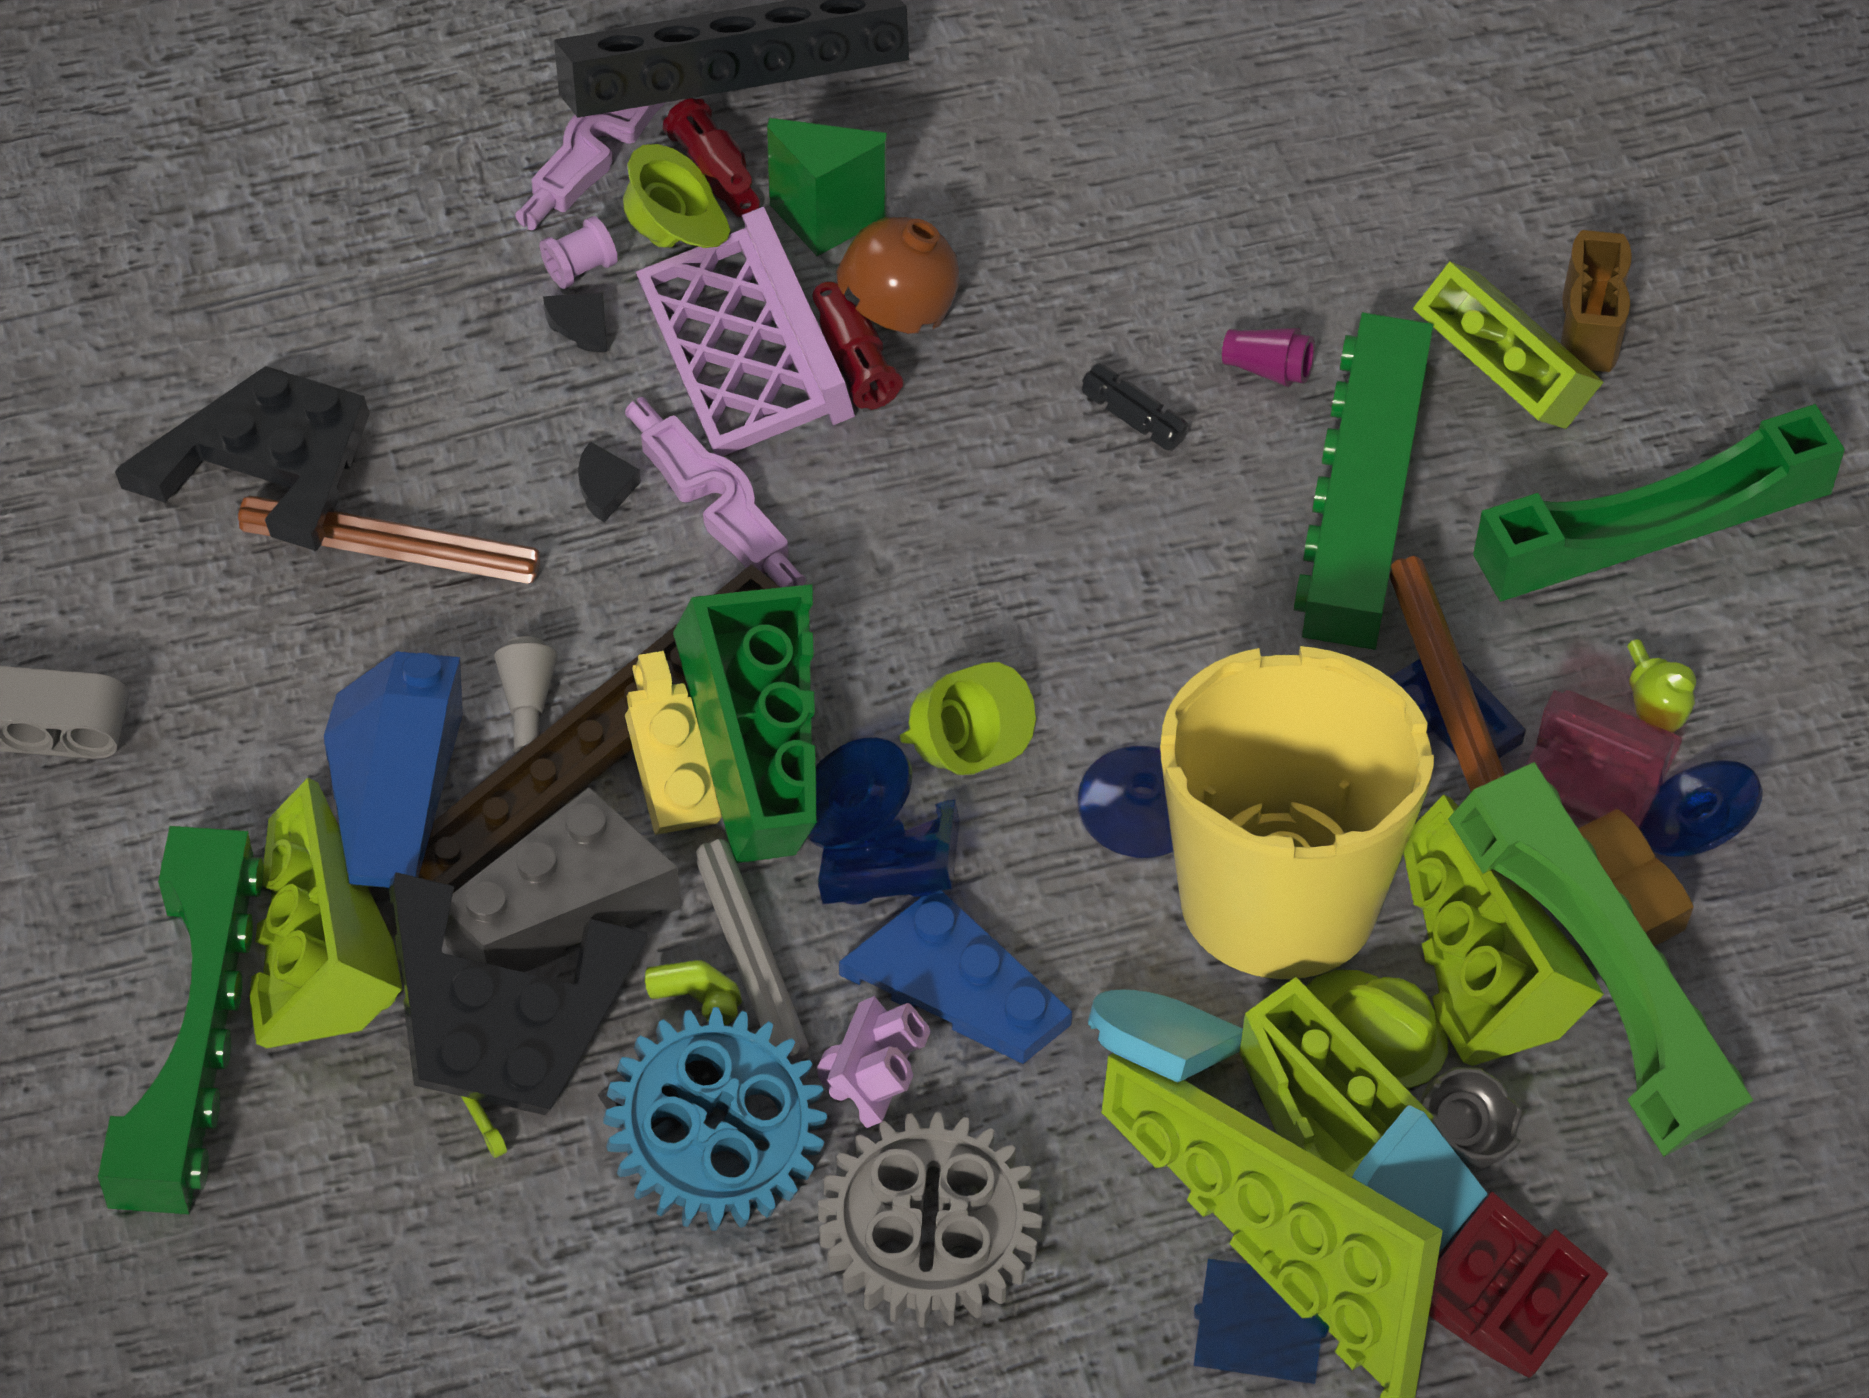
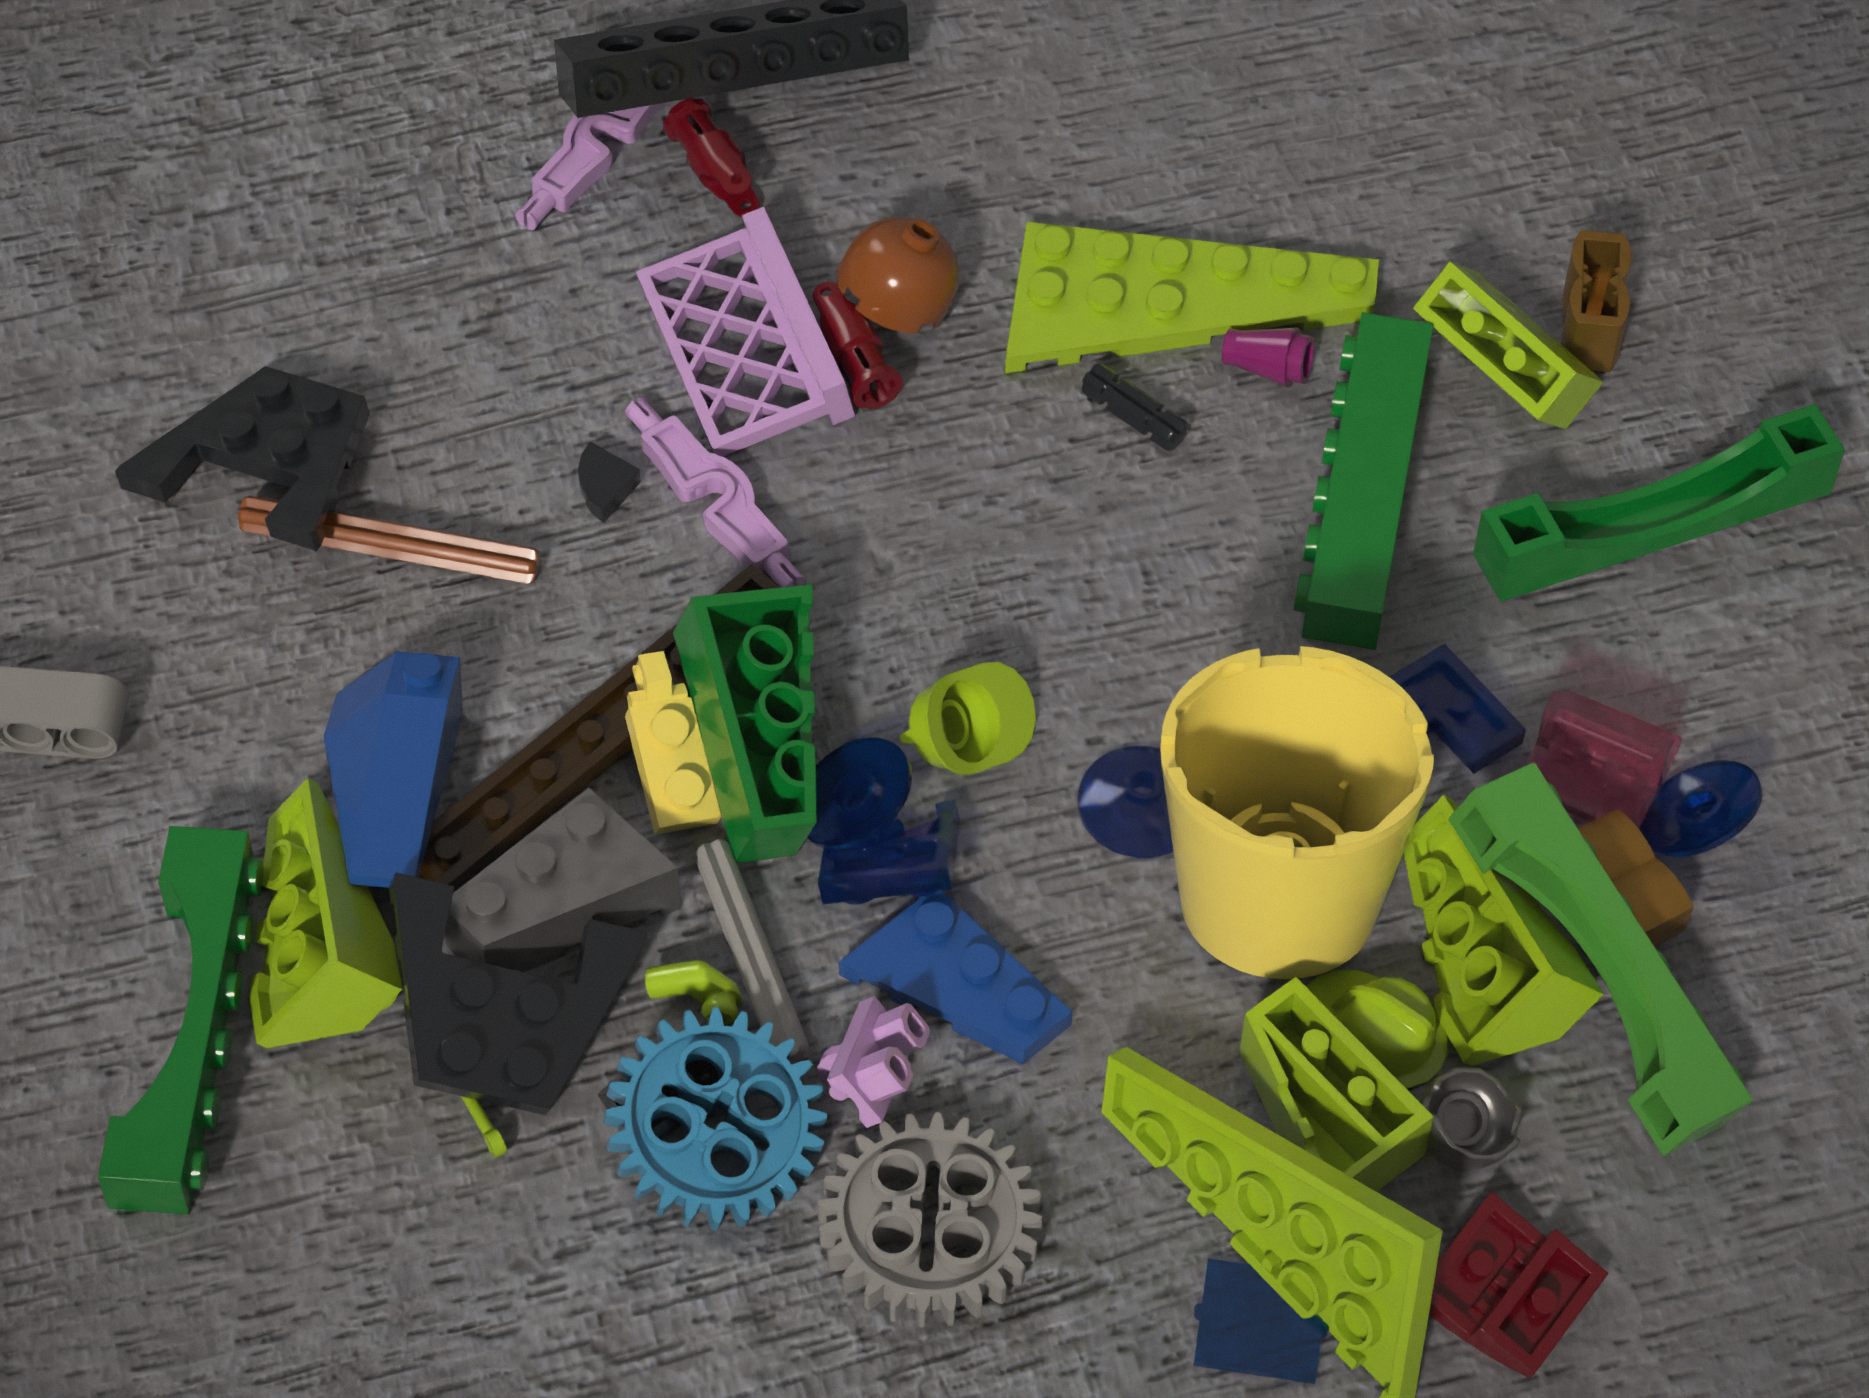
light grey cone [494,636,558,754] -> none
lavender bush [539,216,618,289] -> none
black tile [543,292,607,352] -> none
lime piece [623,144,730,248] -> none
green slope [767,118,887,256] -> none
medium azure tile [1088,989,1243,1083] -> none
medium azure tile [1352,1105,1488,1252] -> none
dark orange axle [1389,555,1505,792] -> none
lime piece [1627,639,1696,735] -> none
none -> lime wing [1005,222,1379,374]

